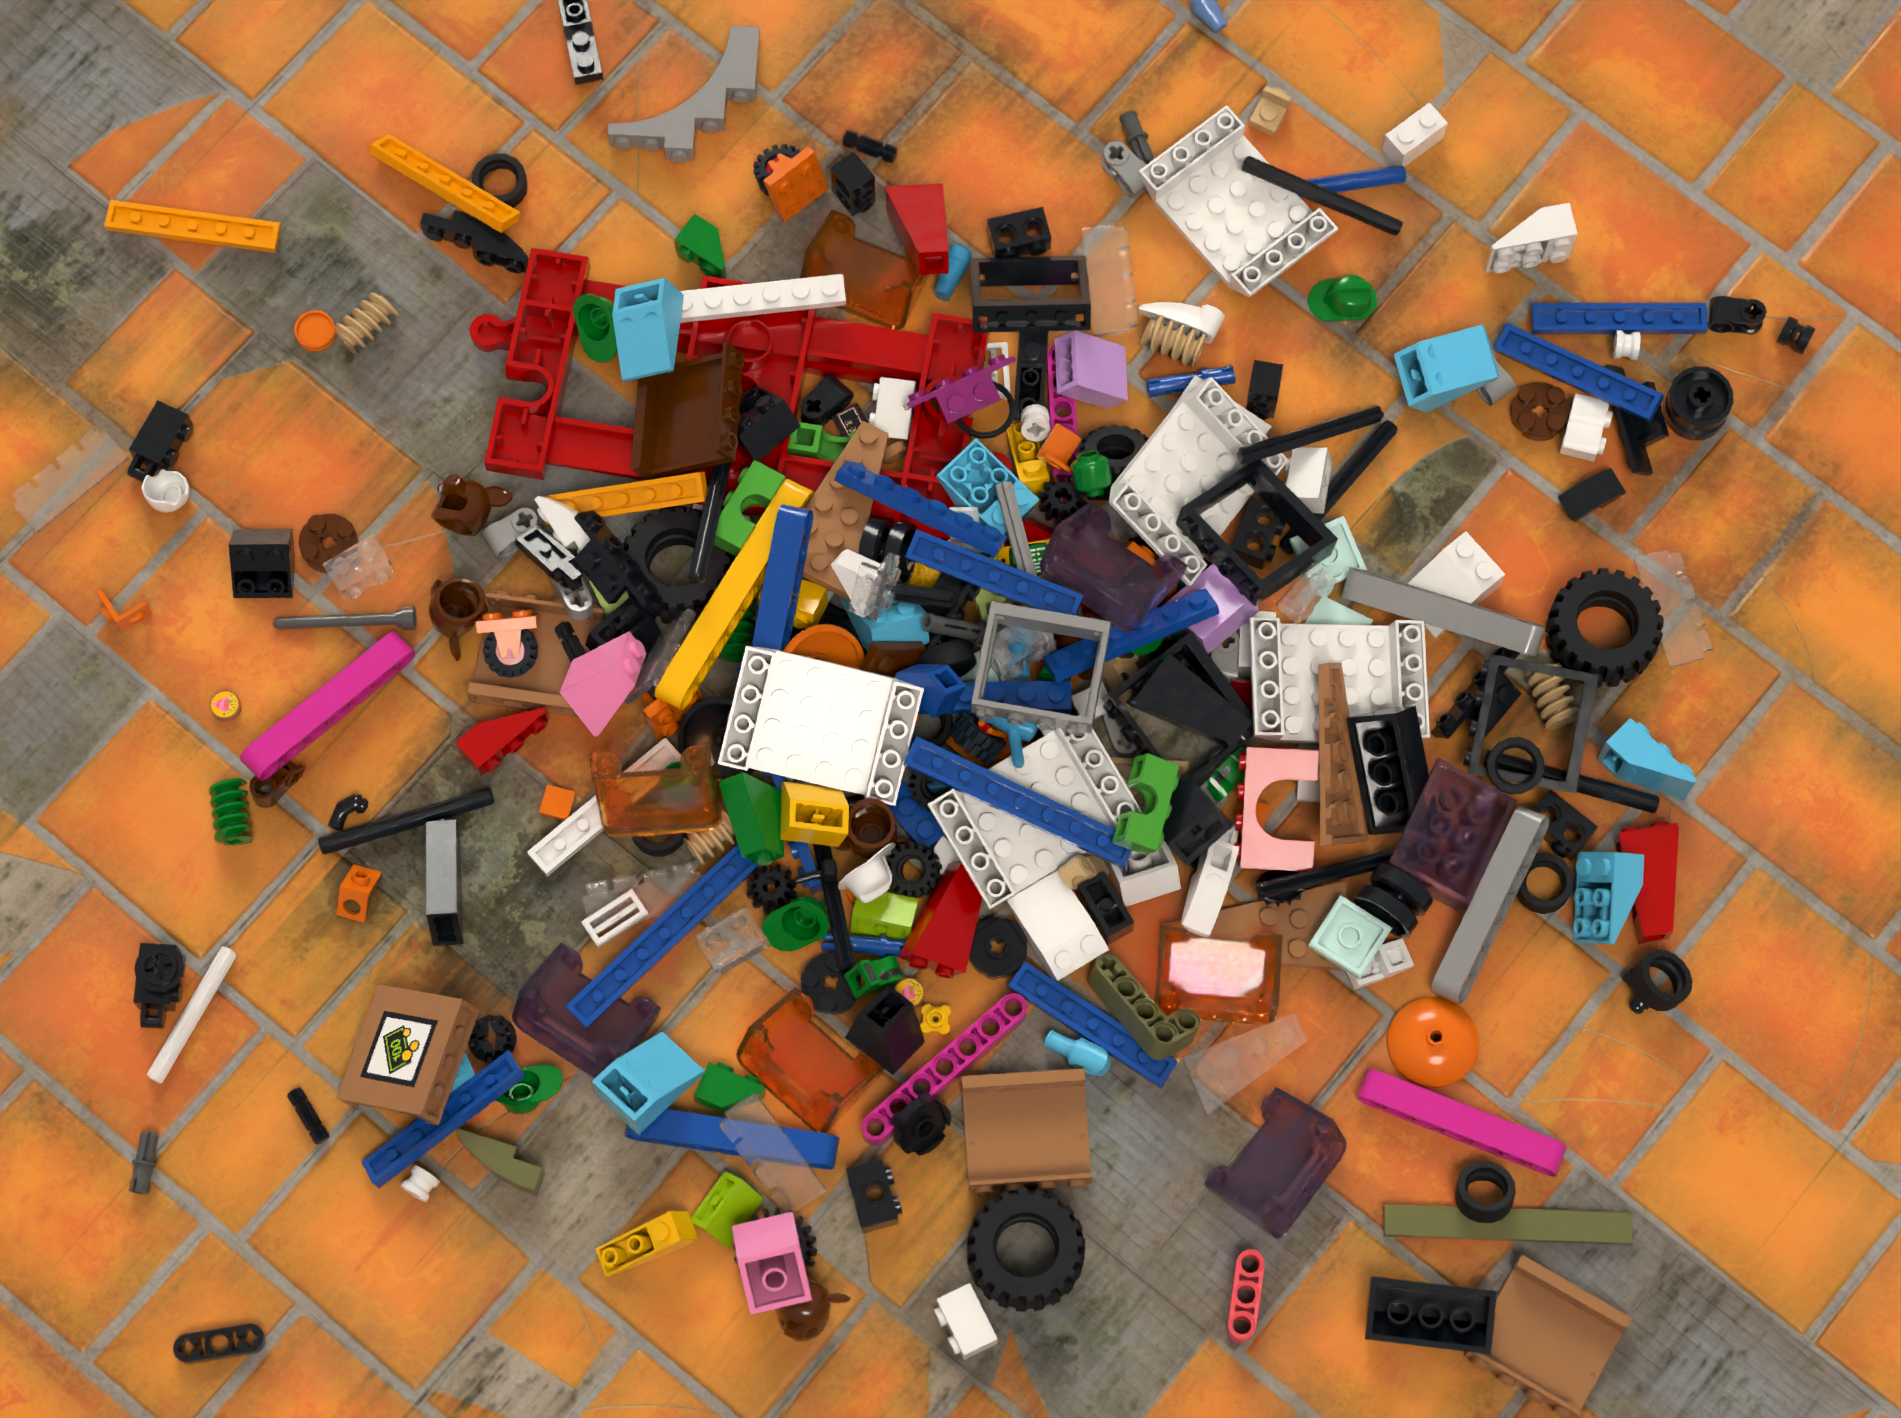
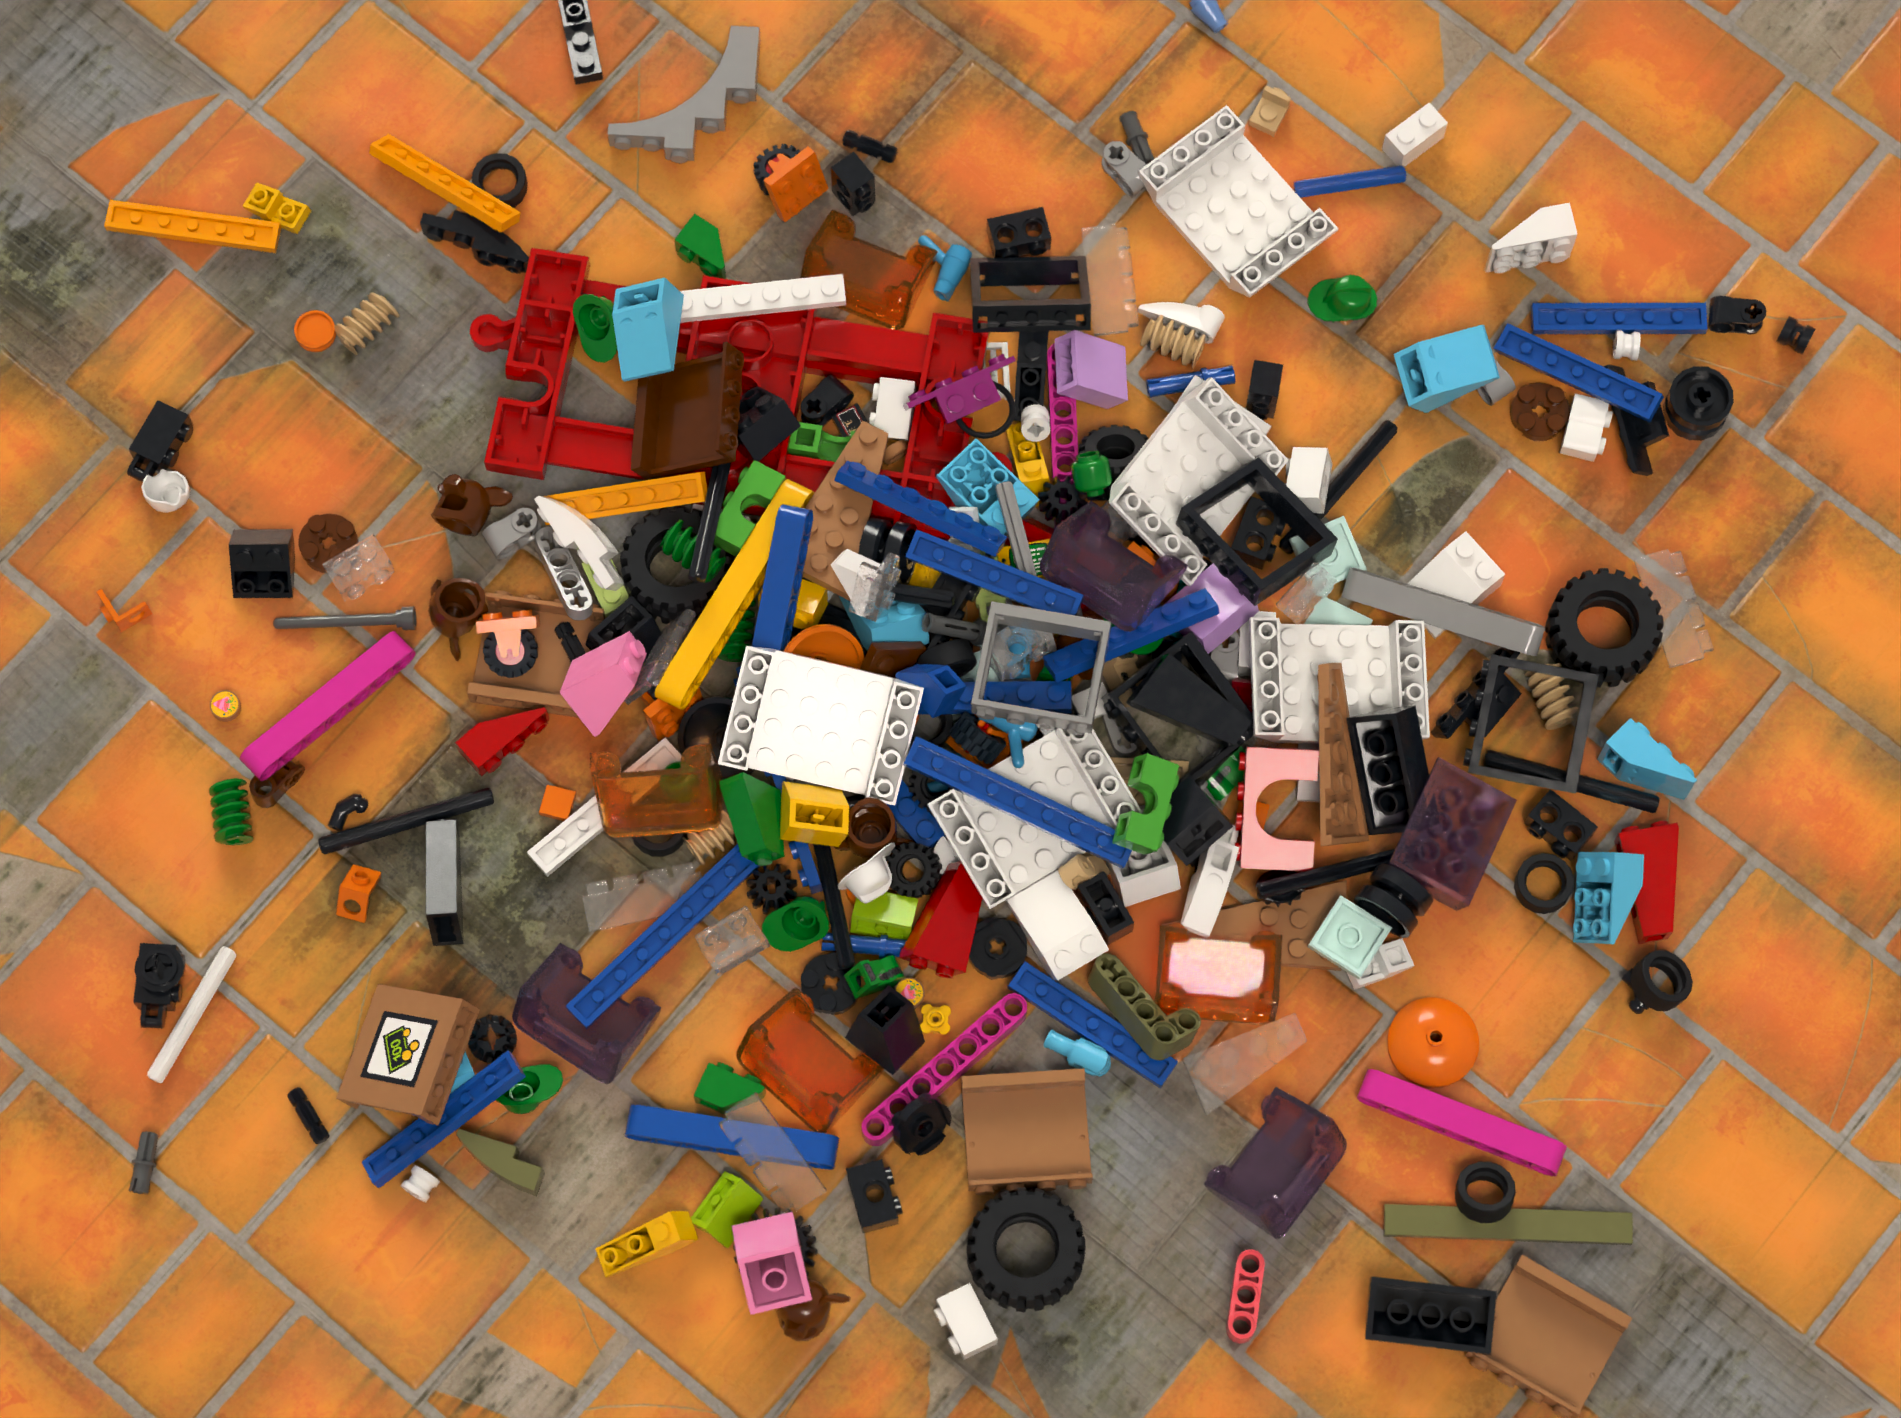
clear windscreen [12,428,129,533] -> none
black beam [173,1324,266,1364] -> none
hinge [515,524,583,592] -> none
black bracket [574,510,663,607] -> none
white tile [581,889,649,948] -> none
medium azure slope [592,1032,705,1135] -> none
black hand [795,859,837,884] -> none
red slope [885,183,949,275] -> none
orange bracket [1036,423,1081,472] -> none
black axle [1236,405,1384,465] -> none
black axle [1241,156,1403,236] -> none
light grey beam [1431,806,1550,1004] -> none
black tyre [1486,737,1544,795] -> none
black slope [1558,468,1627,522] -> none
none -> yellow slope [243,183,311,234]
none -> green piece [660,520,726,583]

